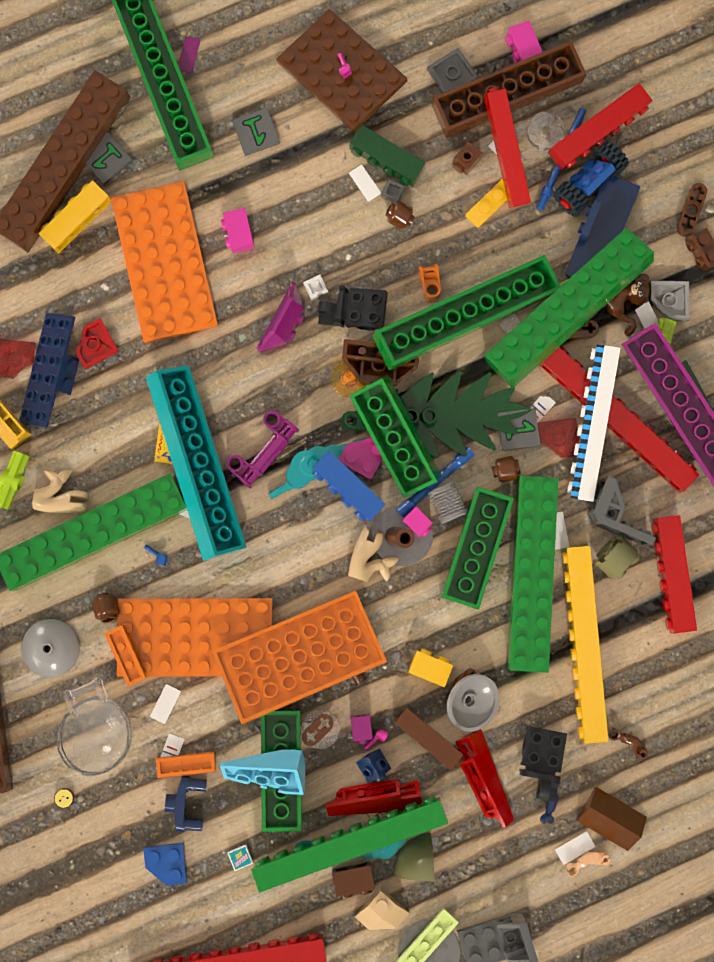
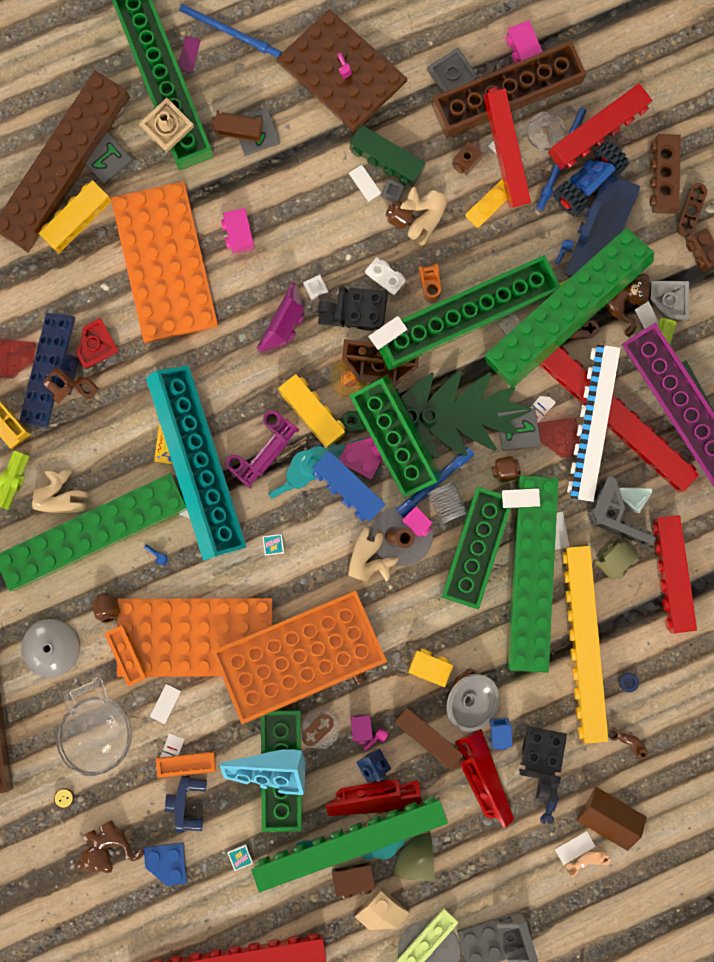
none -> reddish brown piece [43,367,99,404]
none -> reddish brown animal [76,820,145,873]
none -> tan plate [139,98,194,153]
none -> blue bar [179,4,282,57]
none -> reddish brown window [211,110,263,142]
none -> teal tile [263,534,284,556]
none -> yellow brick [278,374,345,450]
none -> white bracket [365,257,406,295]
none -> white sticker [368,316,408,350]
none -> tan piece [400,187,448,246]
none -> blue brick [489,718,512,750]
none -> white sticker [502,489,540,508]
none -> blue hand [555,240,574,265]
none -> dark blue tile [618,673,639,693]
none -> light aqua slope [619,487,652,513]
none -> reddish brown brick [650,134,681,214]

